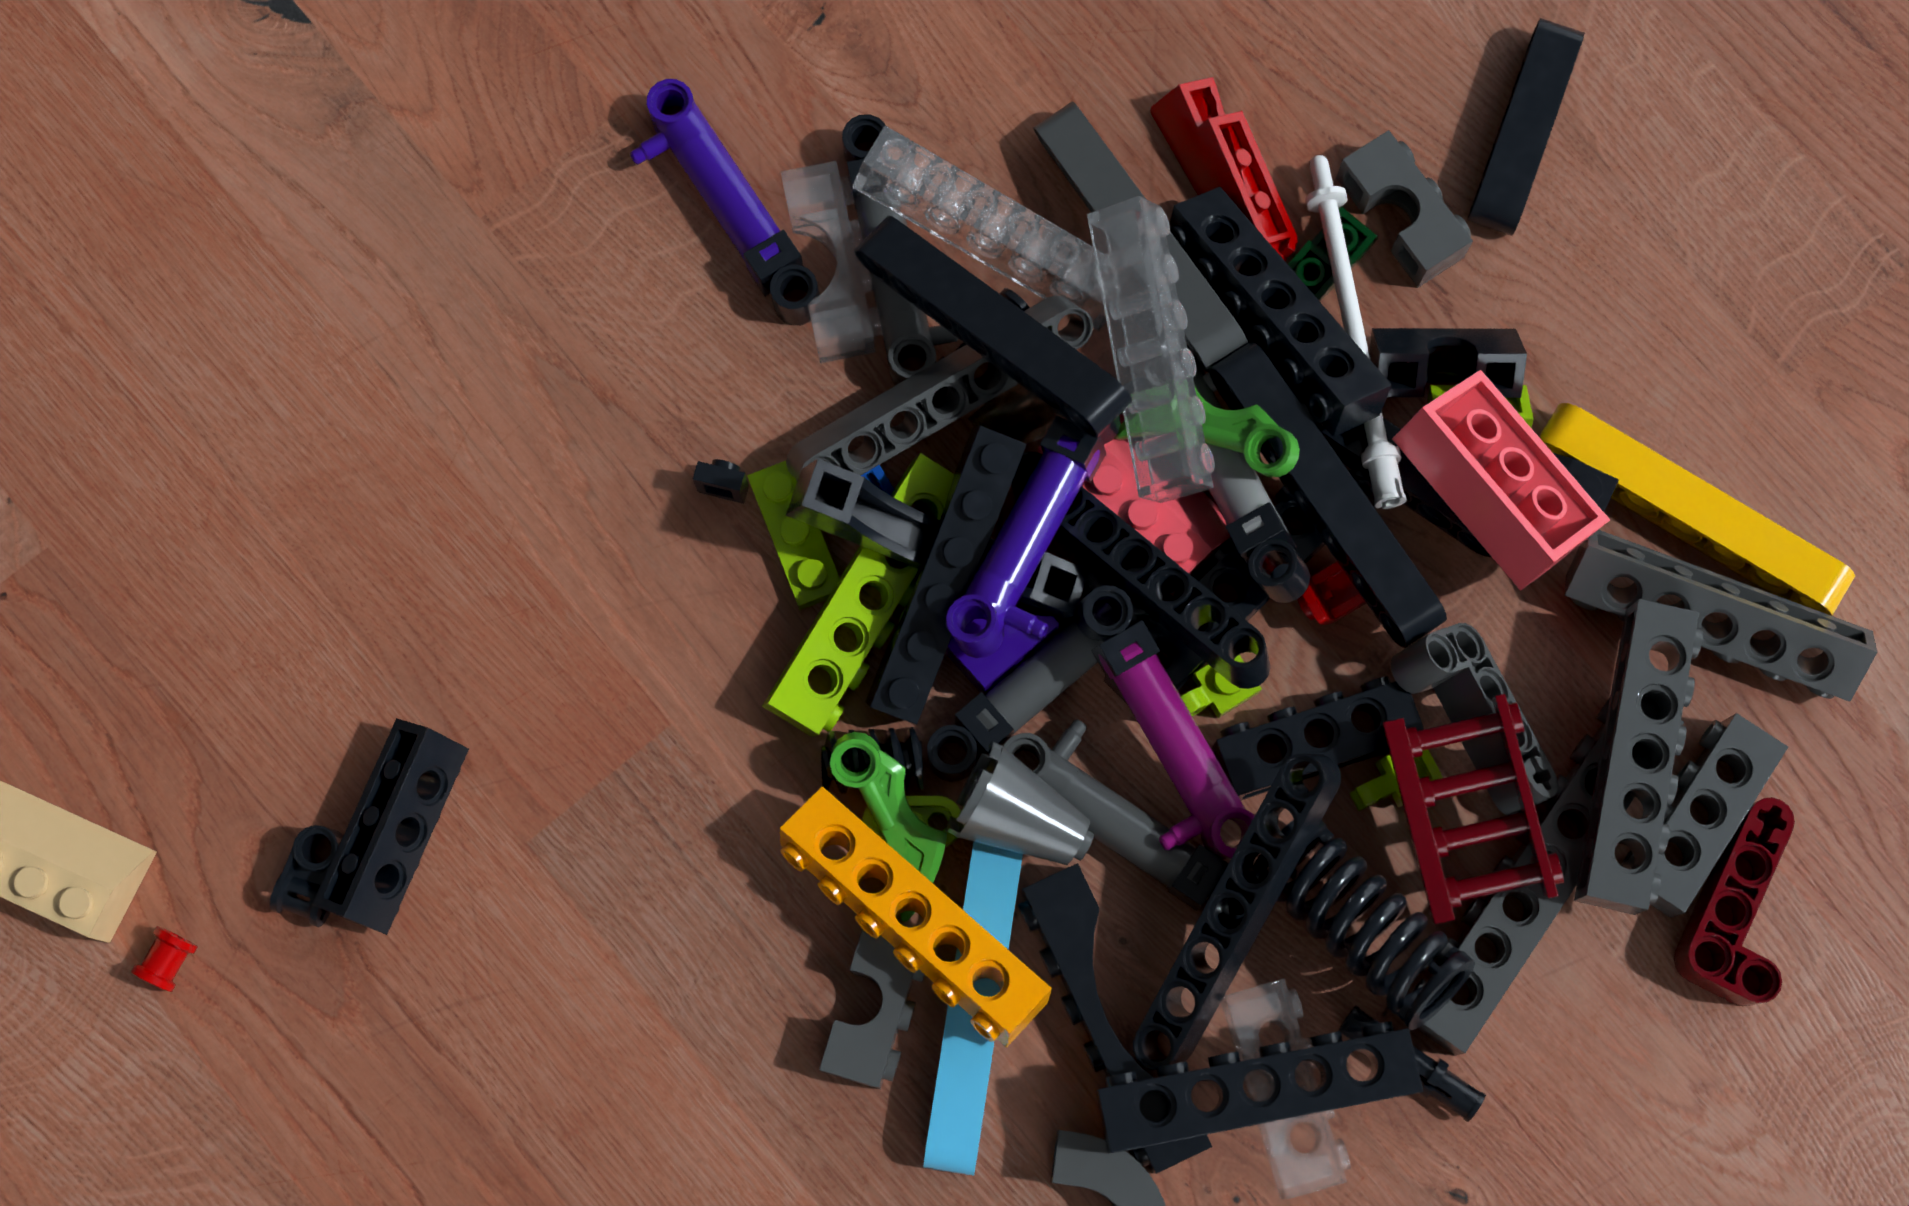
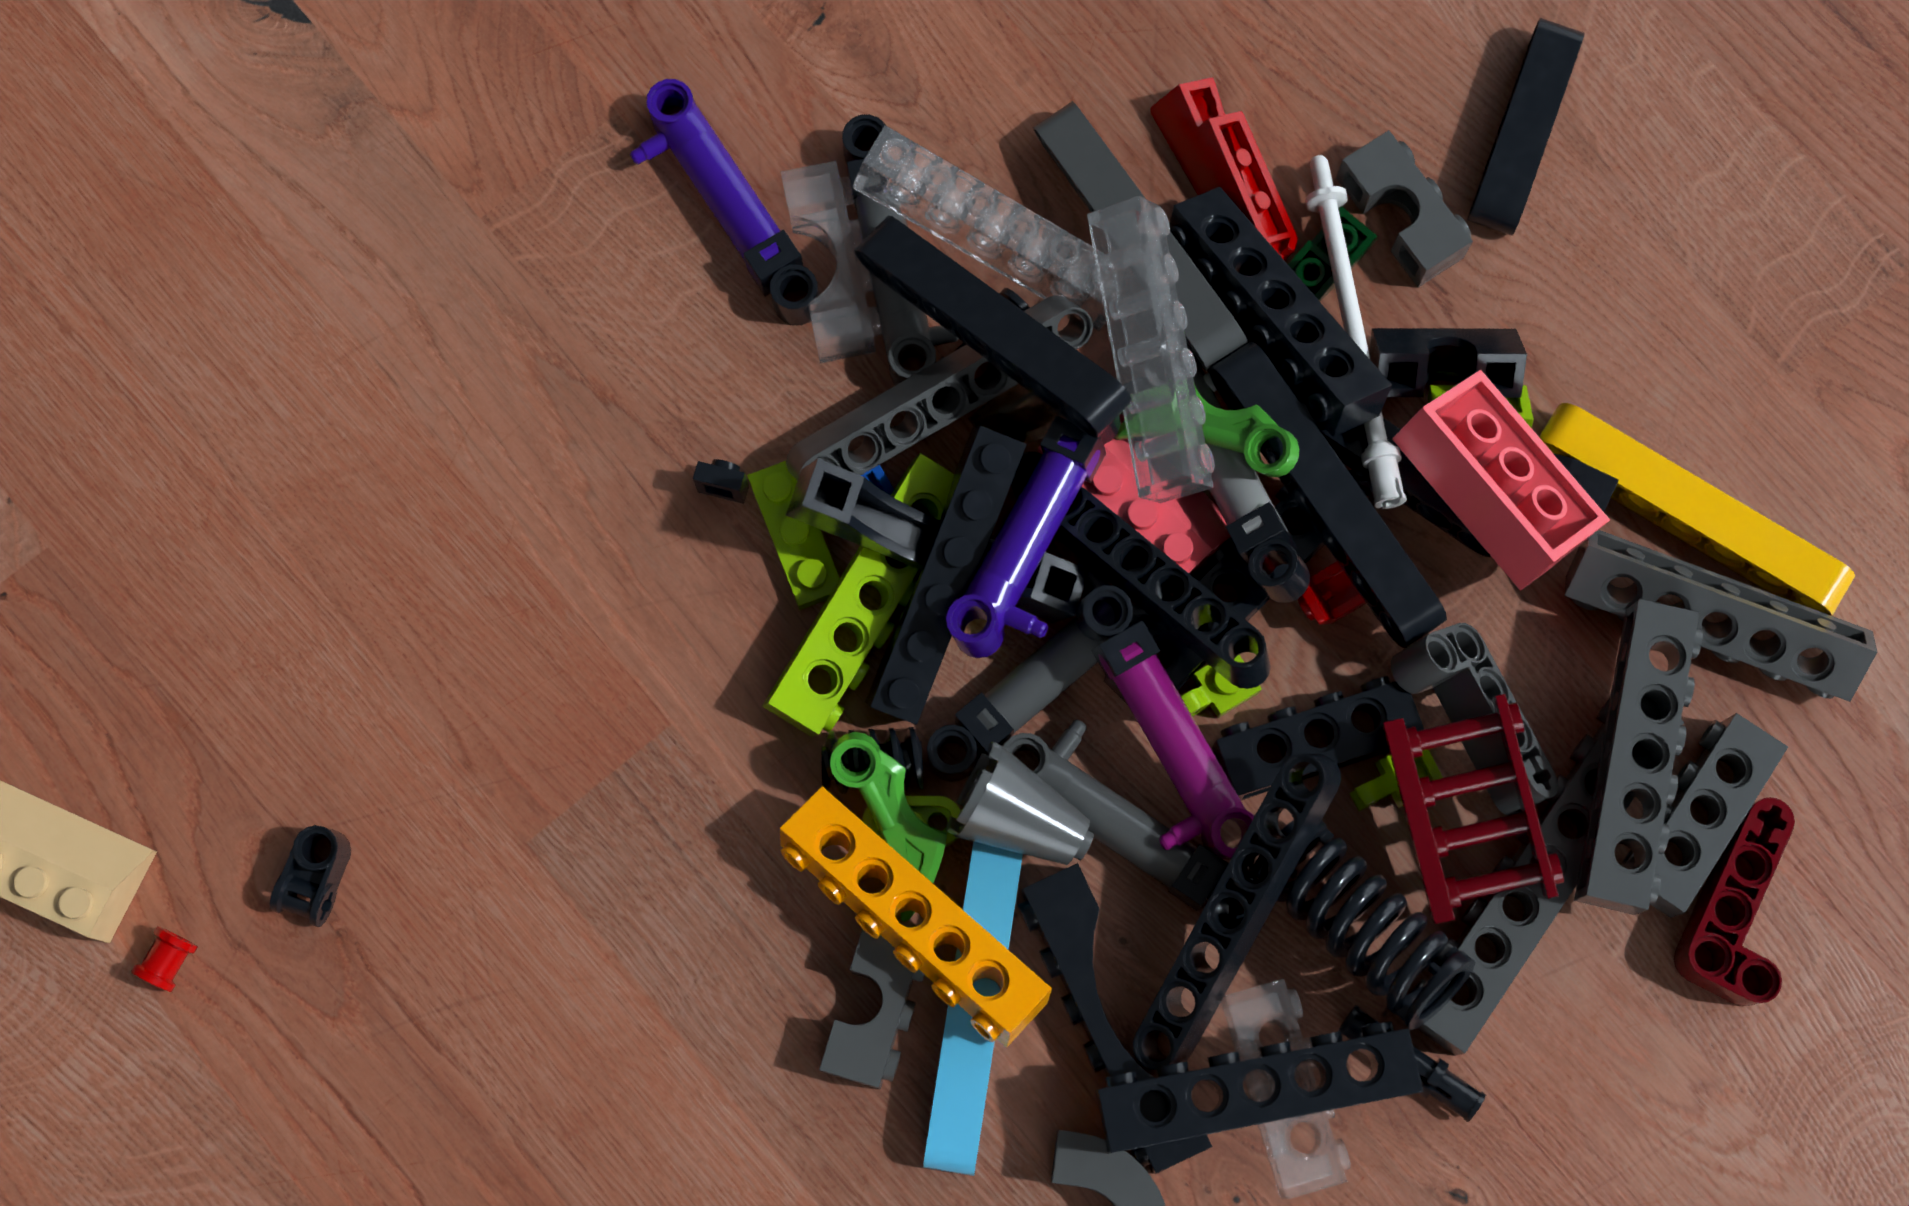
black brick [312,718,469,935] -> none
dark purple slope [946,615,1059,694] -> none

